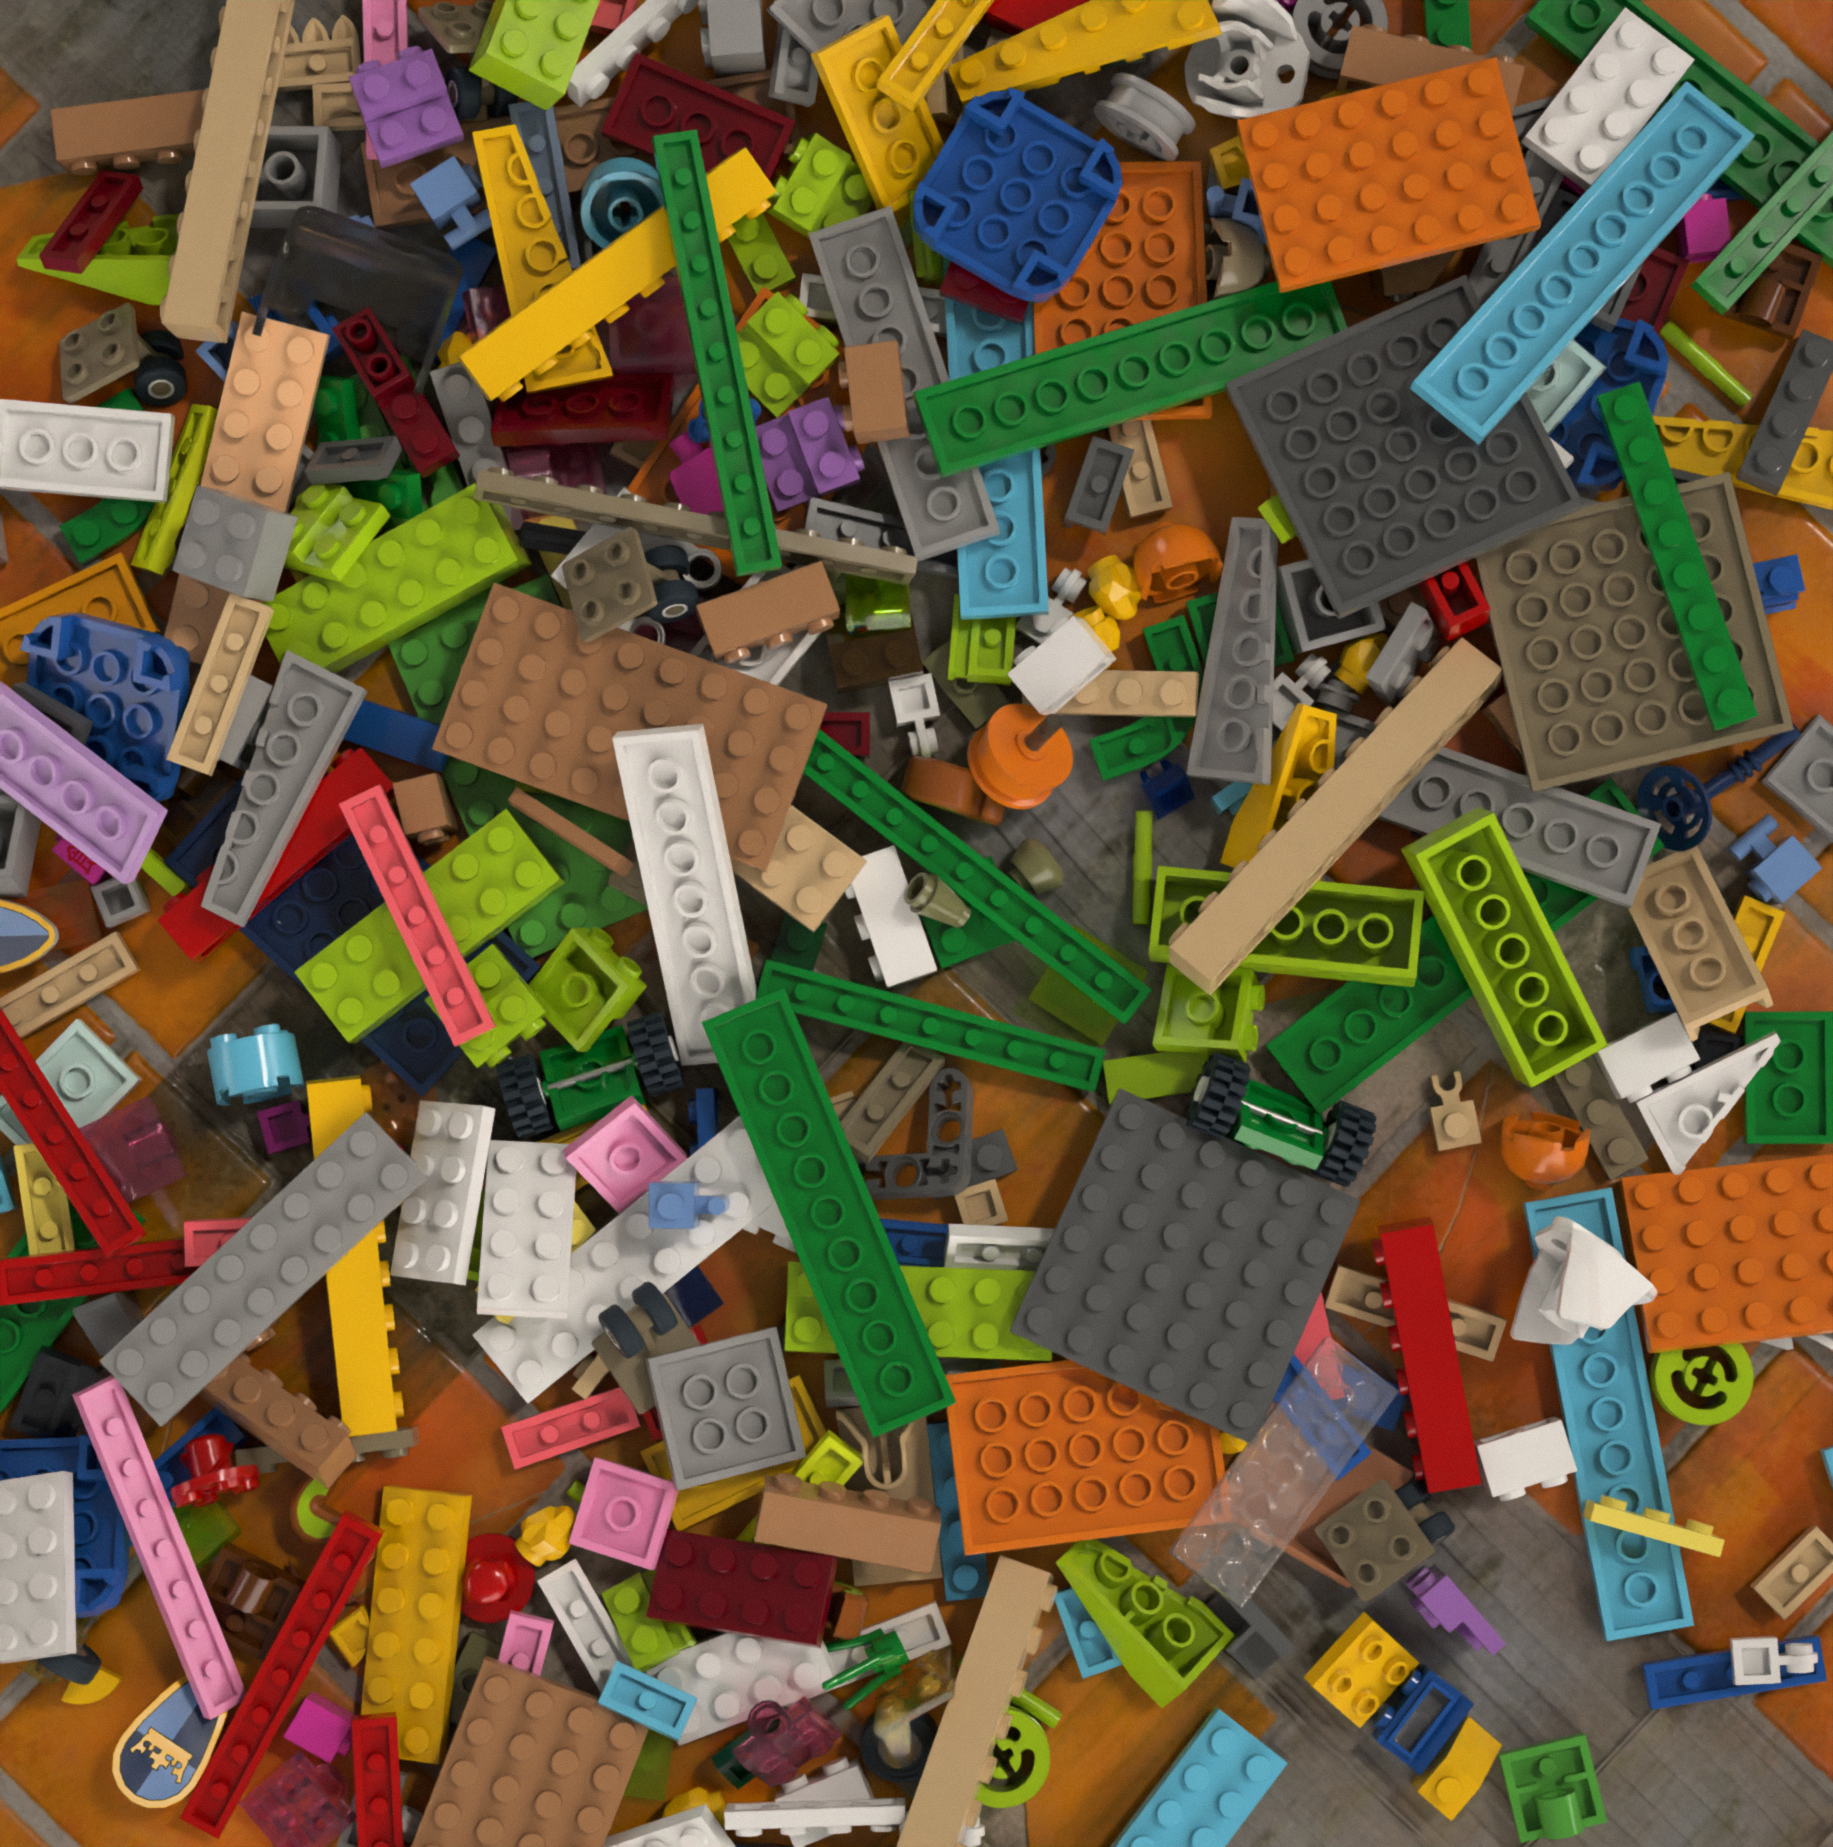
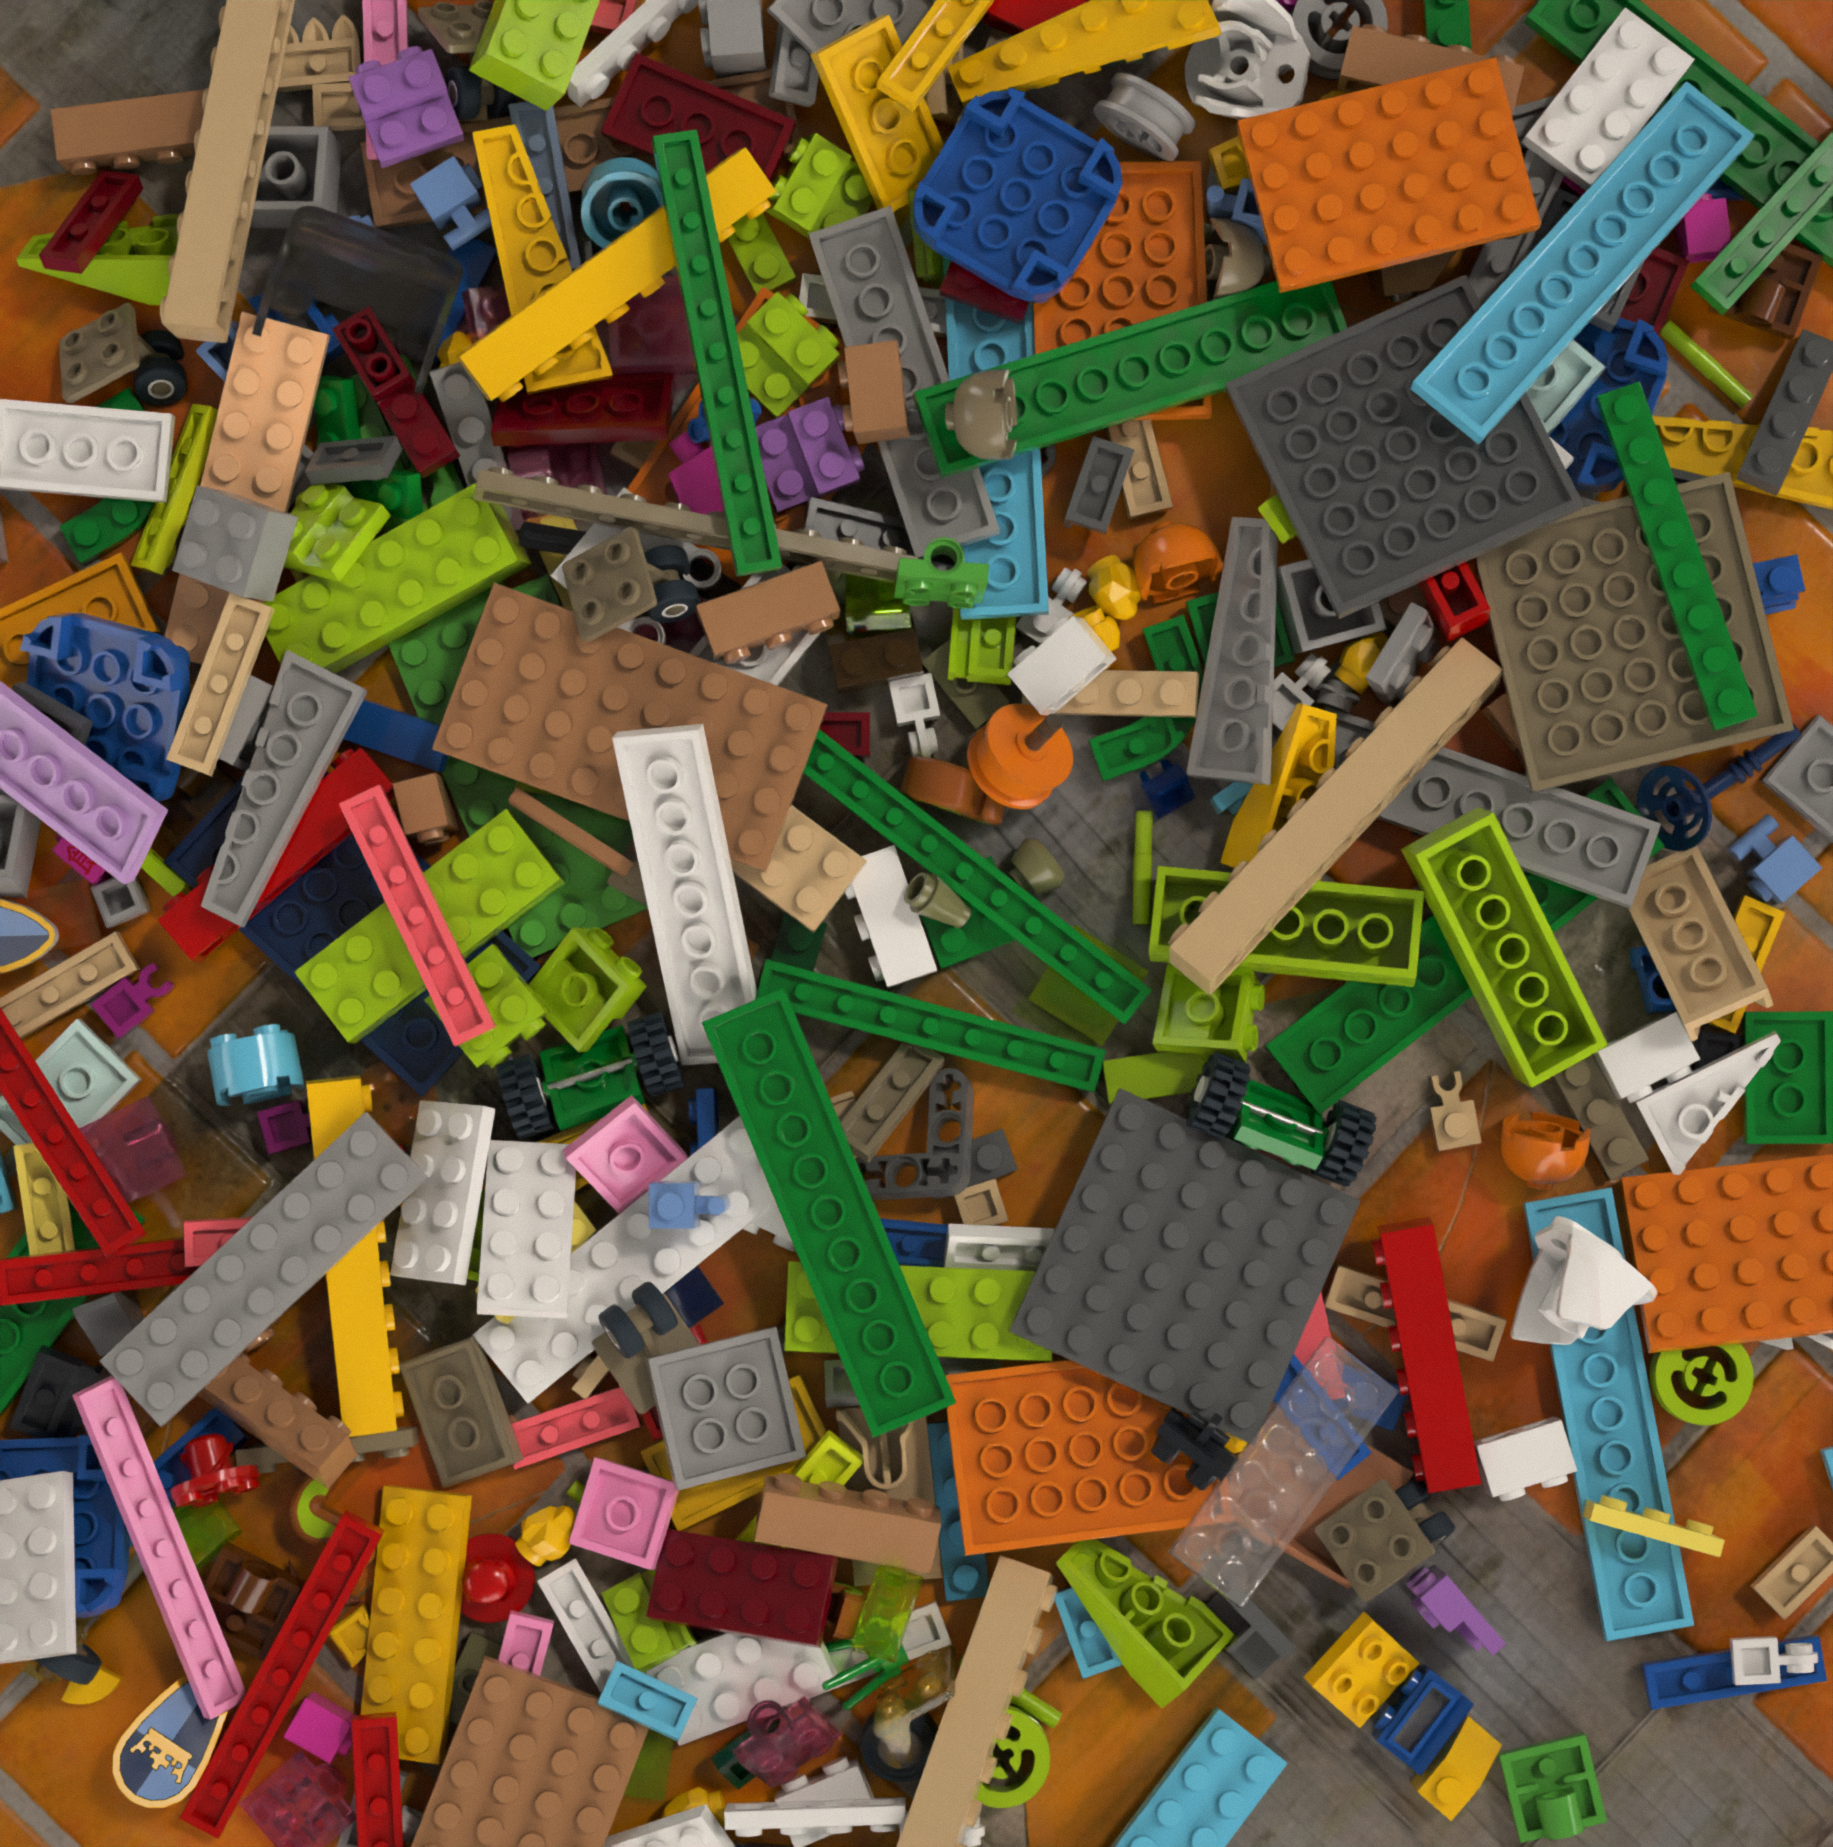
none -> magenta plate [91,963,175,1039]
none -> dark tan tile [399,1336,523,1488]
none -> clear neon green plate [850,1564,923,1663]
none -> bright green plate [894,537,989,609]
none -> dark tan cylinder [945,369,1017,460]
none -> black hips [1151,1408,1237,1491]

